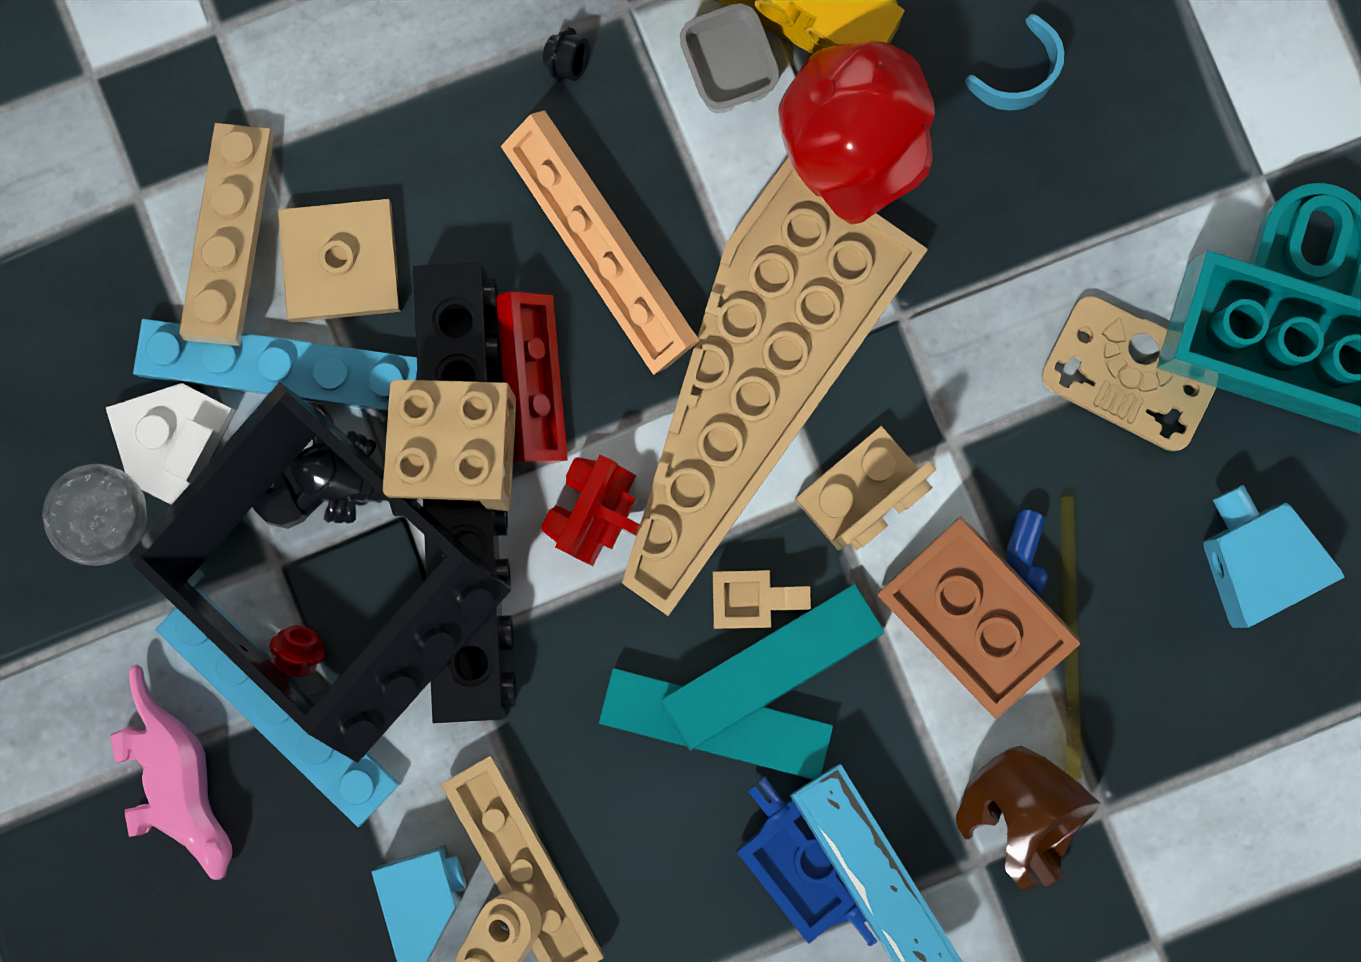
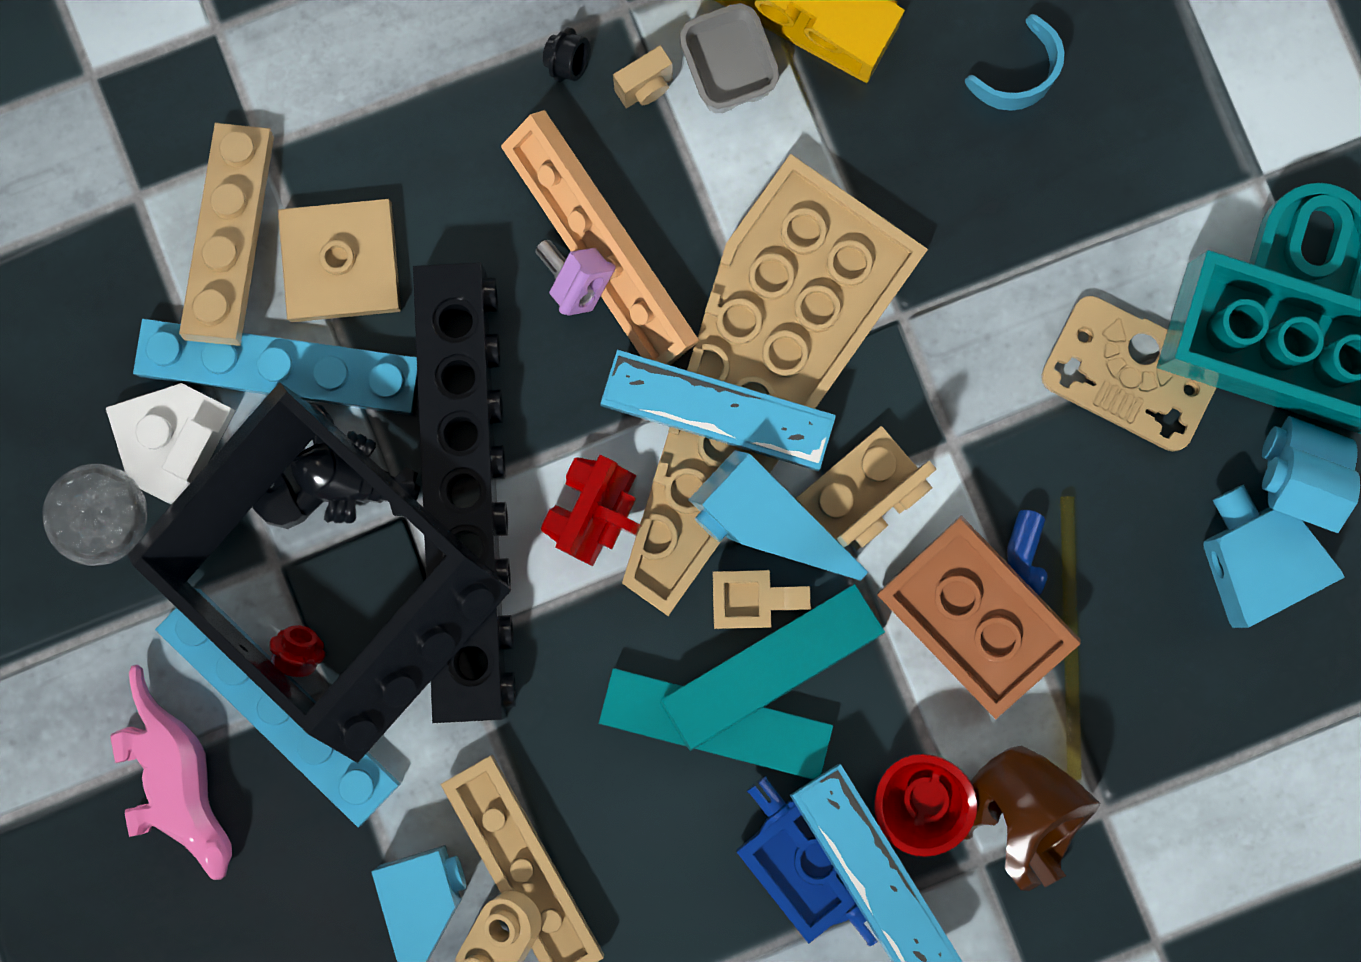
tan bracket [383,380,517,511] -> none
red plate [496,291,568,464] -> none
red piece [778,41,935,225] -> none
none -> lavender piece [536,240,615,316]
none -> medium azure tile [601,350,836,471]
none -> tan plate [613,45,673,109]
none -> medium azure slope [688,450,868,581]
none -> red helmet [875,754,978,857]
none -> medium azure brick [1262,416,1360,533]

